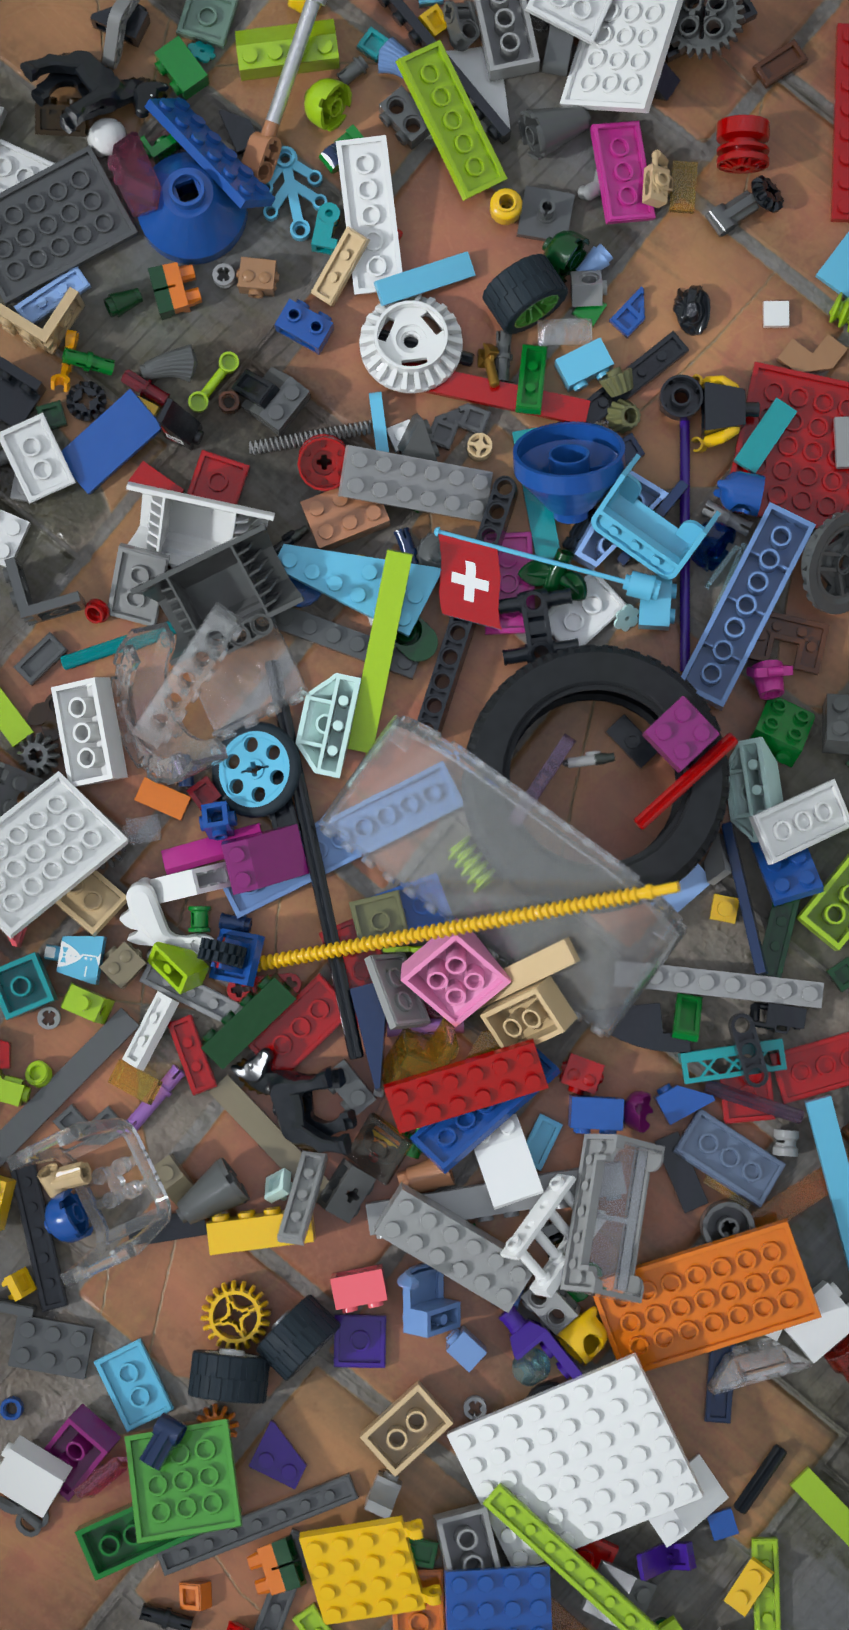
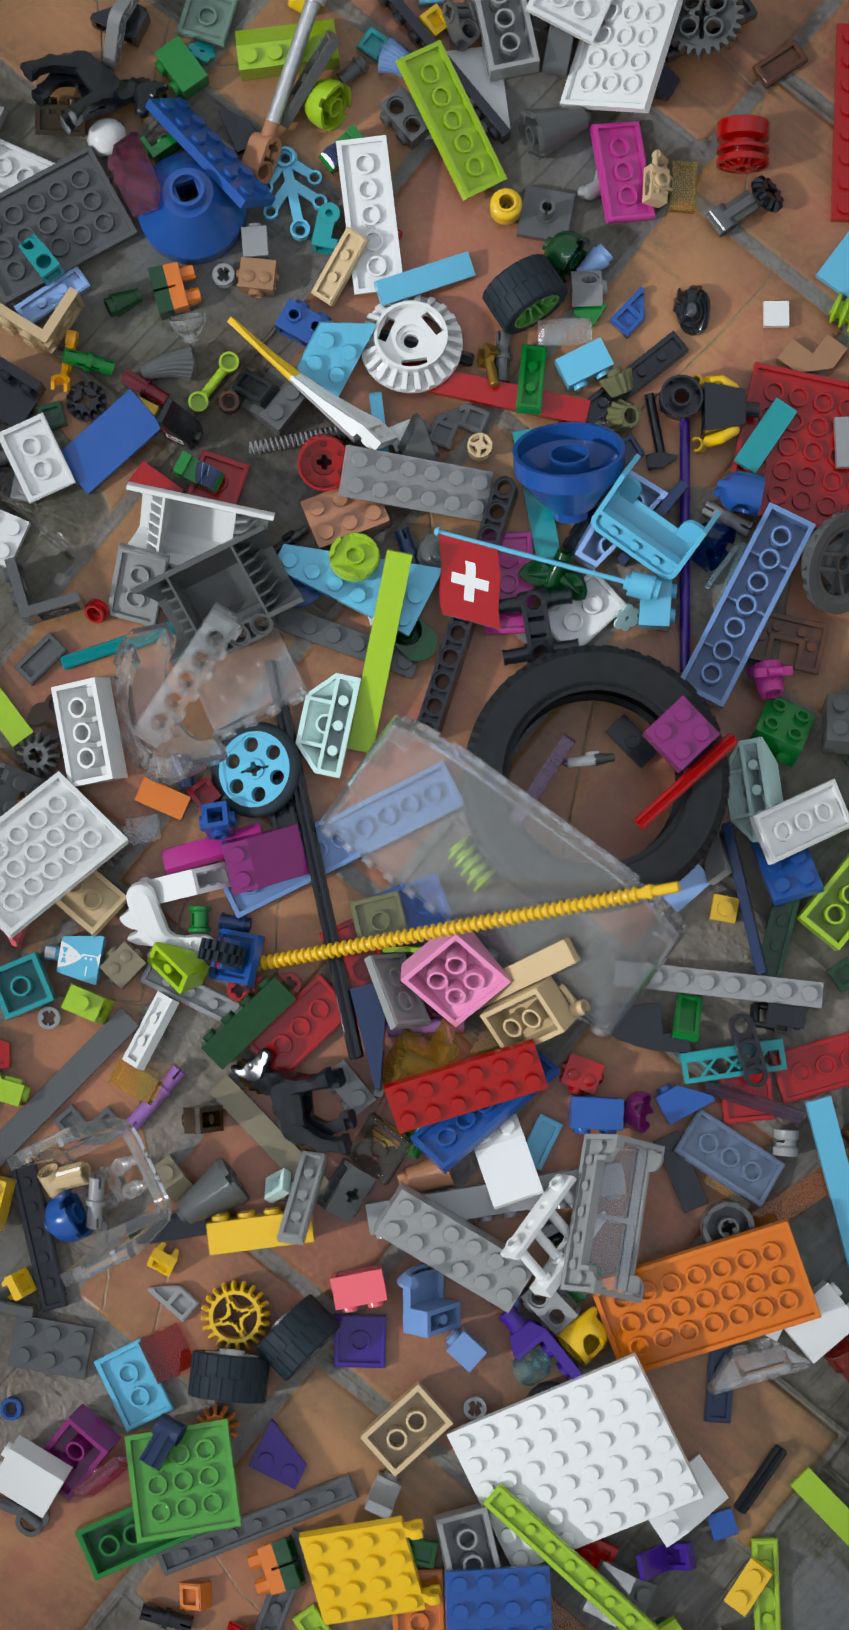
lime tile [25,1060,52,1088] -> none
red tile [168,1014,218,1096] -> none
none -> teal leg [18,233,65,286]
none -> light grey pin [85,1174,106,1229]
none -> clear red piece [138,1323,192,1384]
none -> yellow tile [146,1242,179,1277]
none -> light grey tile [147,1285,200,1322]
none -> clear piece [169,312,206,343]
none -> leg [173,451,225,494]
none -> dark brown slope [181,1105,224,1134]
none -> white plate [227,317,398,450]
none -> light grey brick [241,223,270,260]
none -> dark grey tile [280,30,340,129]
none -> medium azure wing [296,321,377,397]
none -> lime tile [329,532,380,582]
none -> tan hand [559,983,590,1016]
none -> black piece [644,393,677,471]

